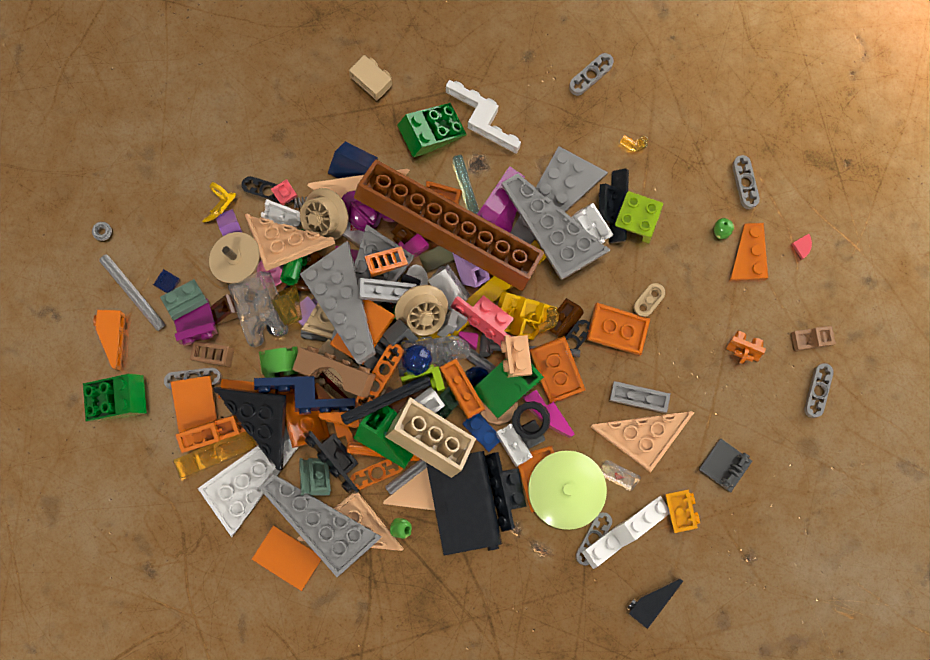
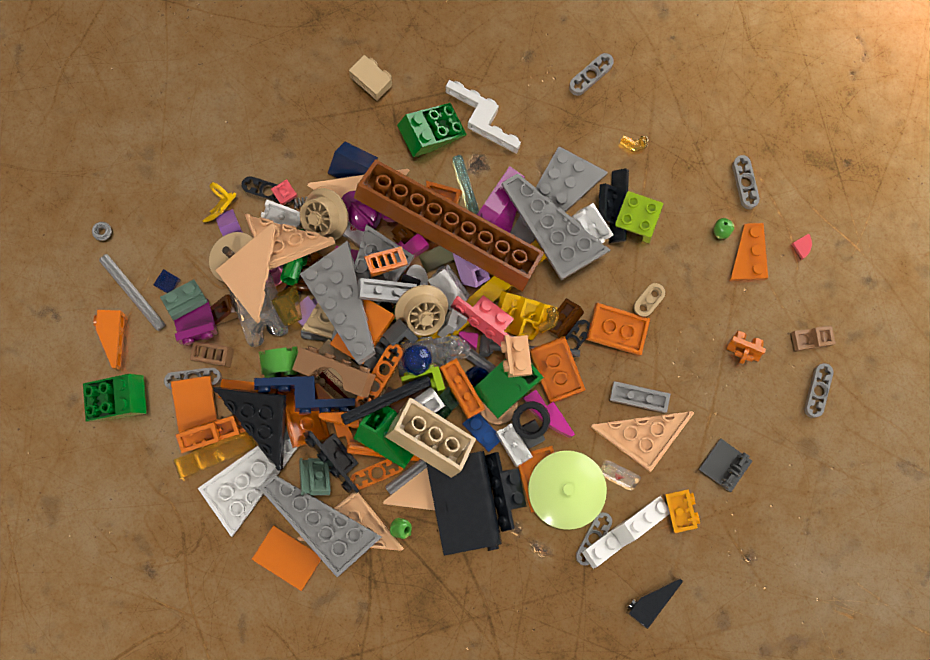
none -> light nougat tile [215,223,277,323]

